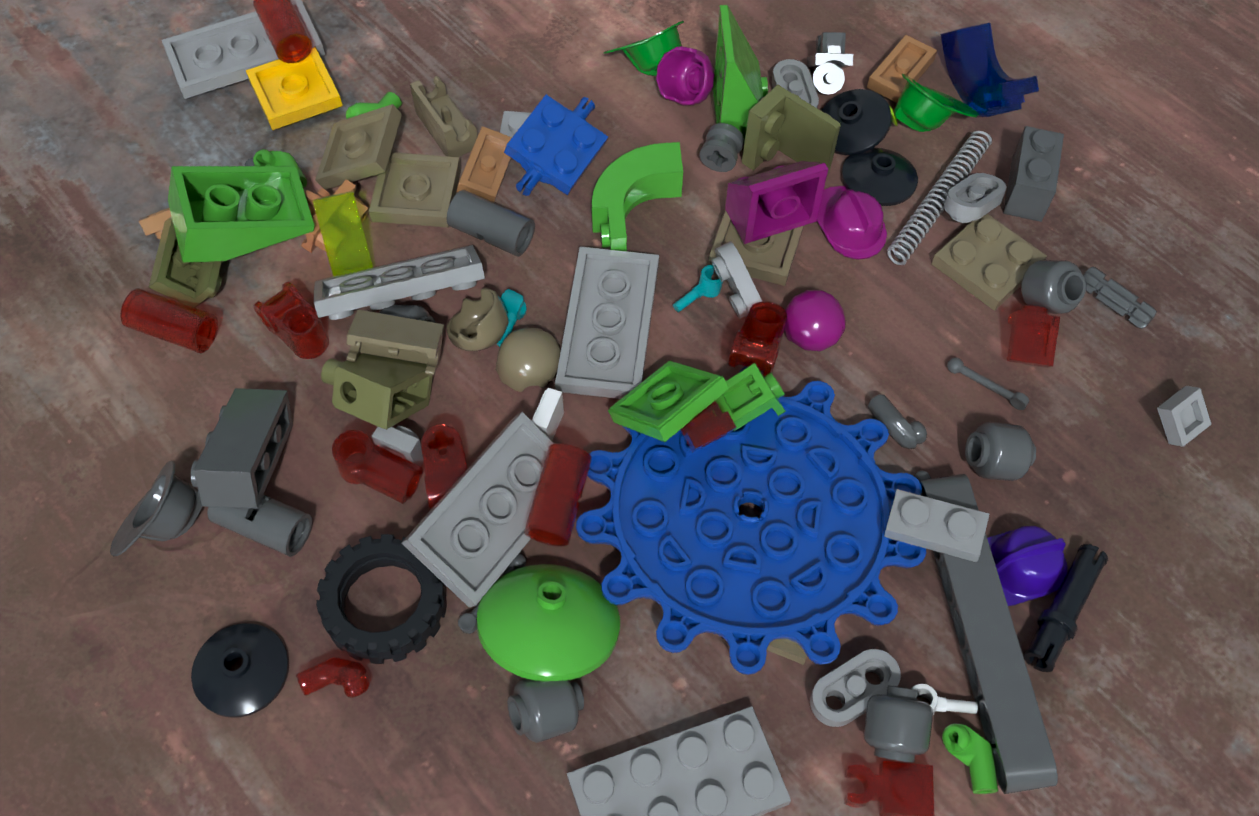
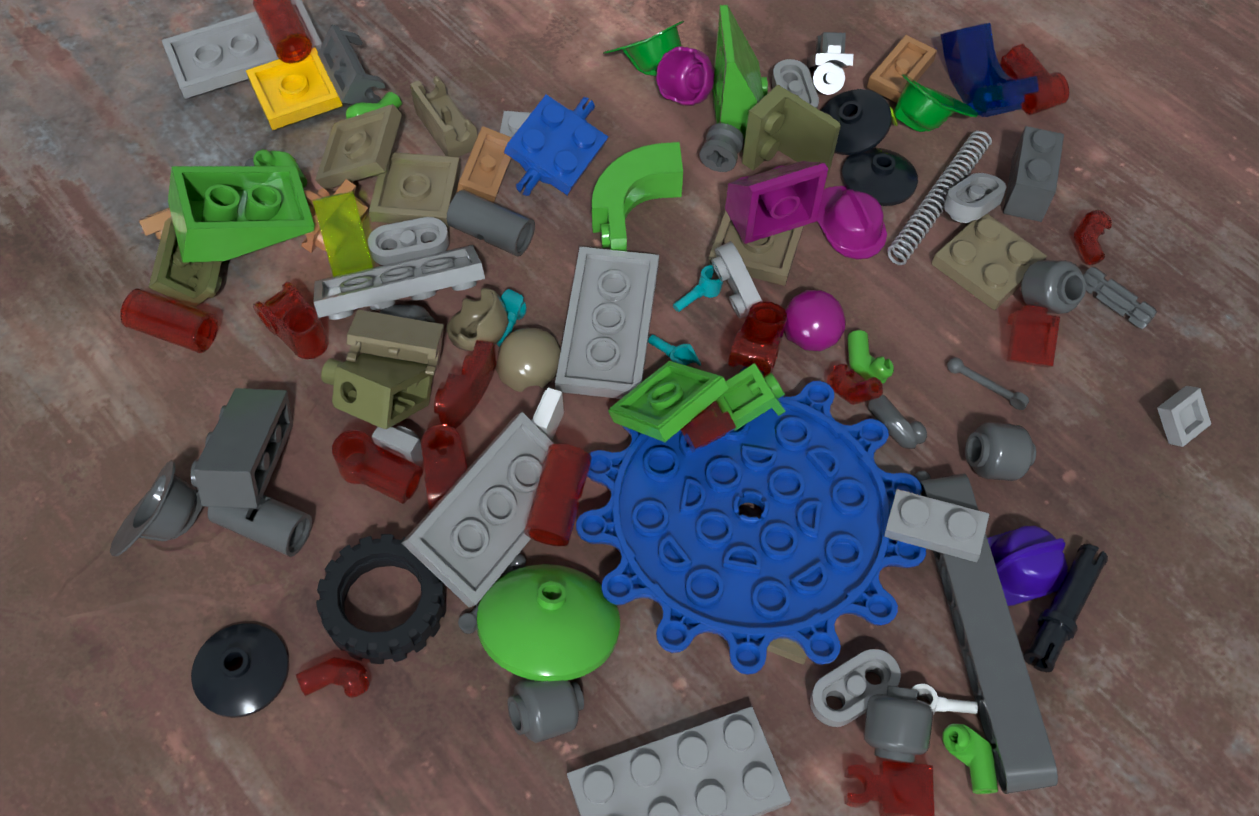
none -> dark grey hinge [318,25,386,105]
none -> light grey plate [368,217,449,266]
none -> clear red slope [434,340,496,433]
none -> teal hand [648,334,702,366]
none -> clear red arm [827,364,883,405]
none -> bright green arm [847,330,894,384]
none -> clear red piece [999,44,1069,115]
none -> clear red arm [1074,210,1112,265]

